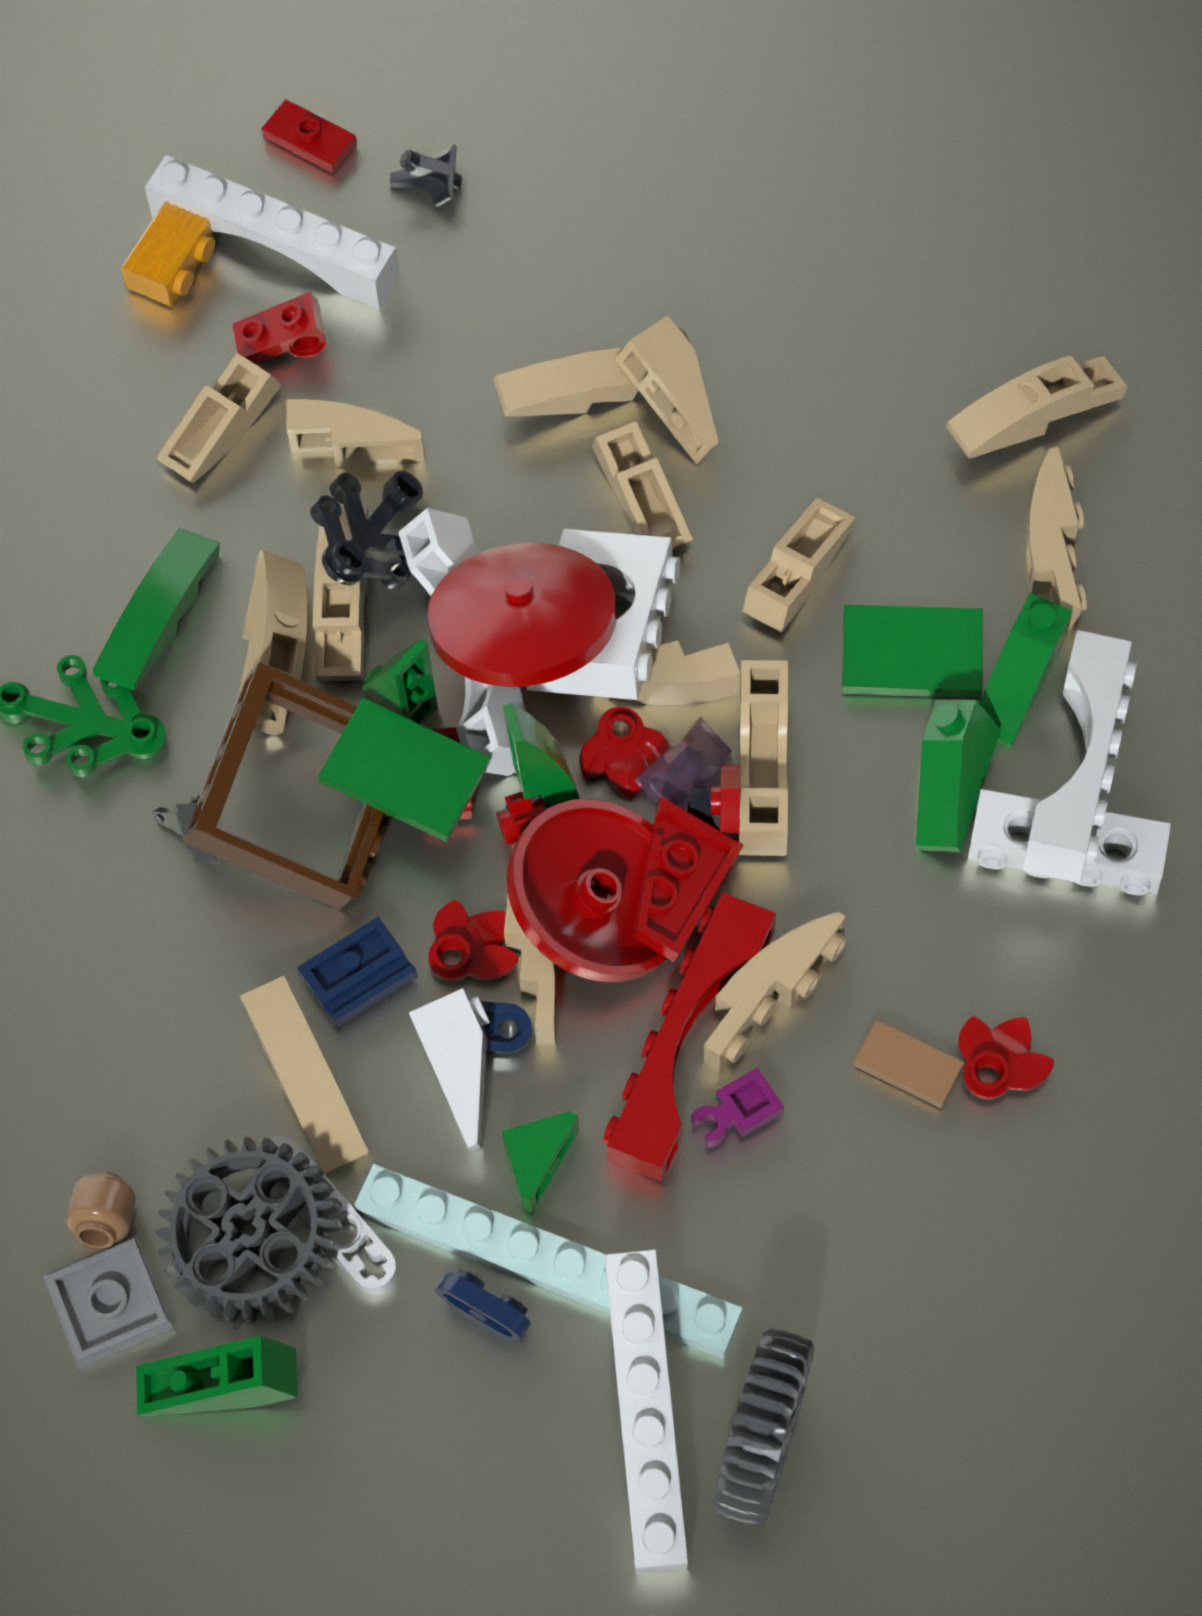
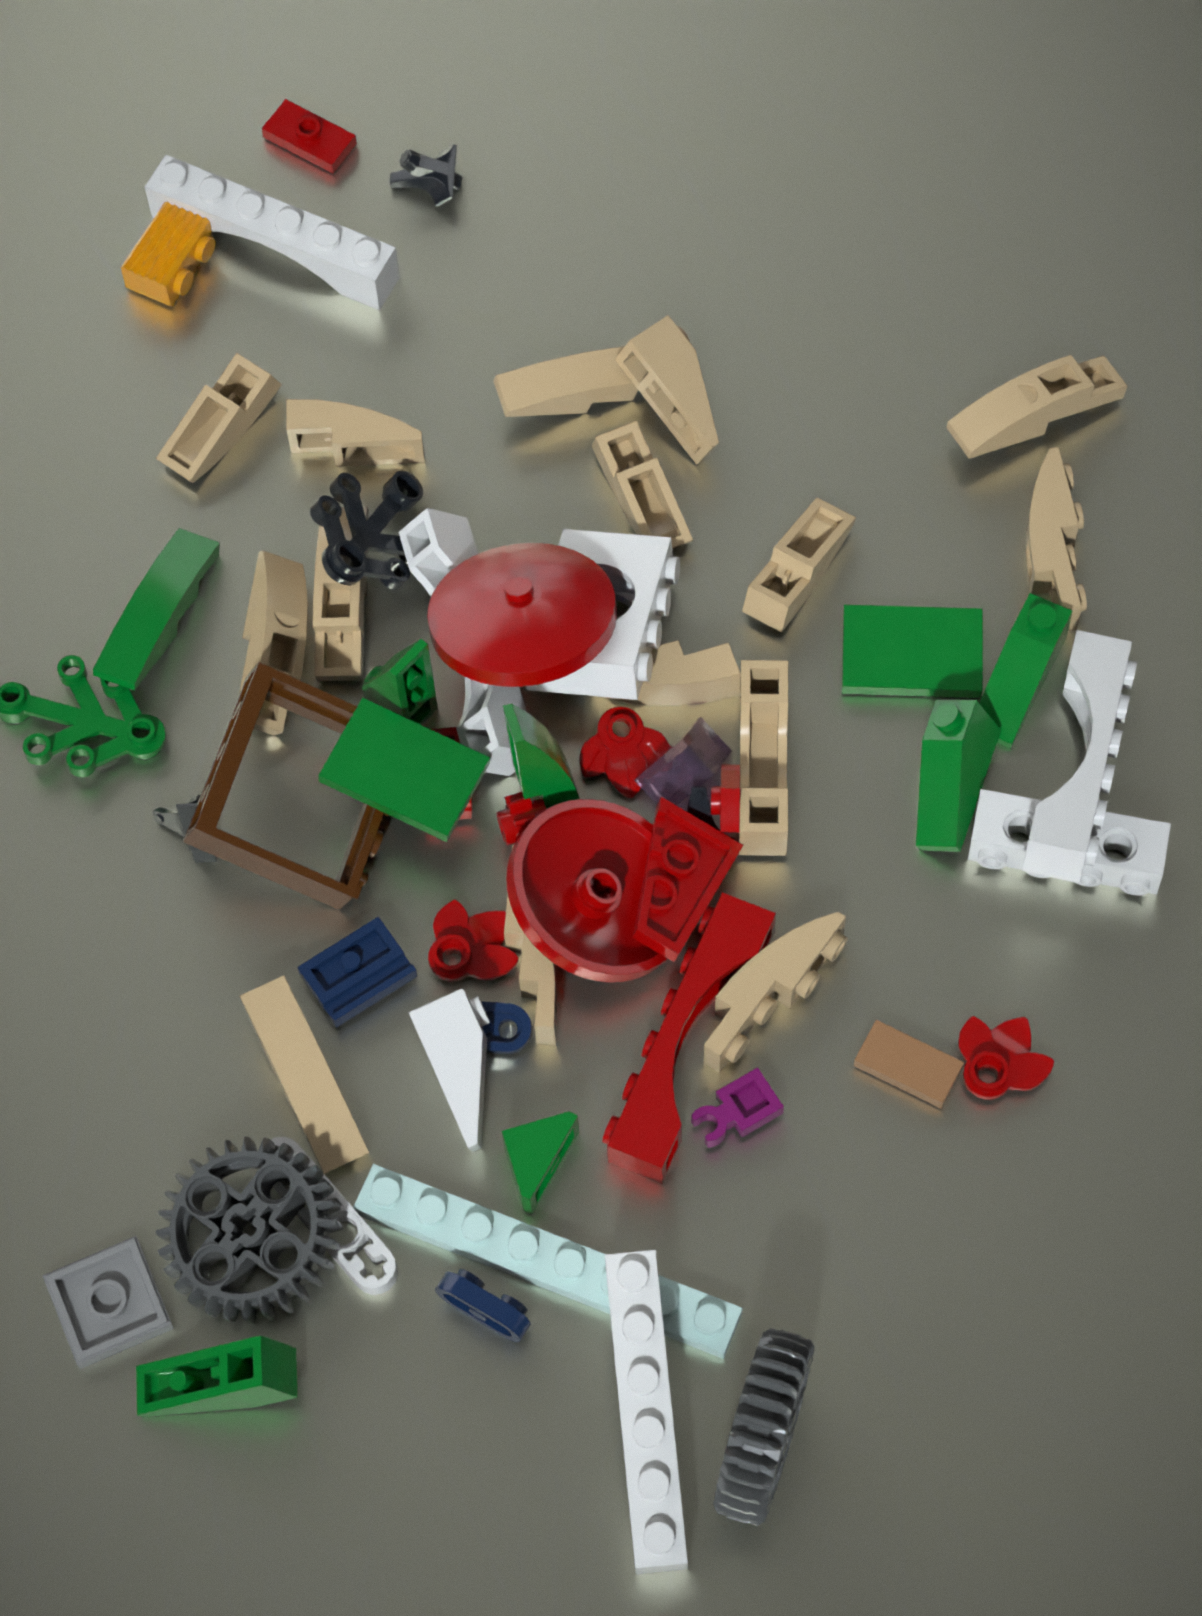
medium nougat head [66,1171,136,1249] -> none
red plate [232,292,327,364] -> none

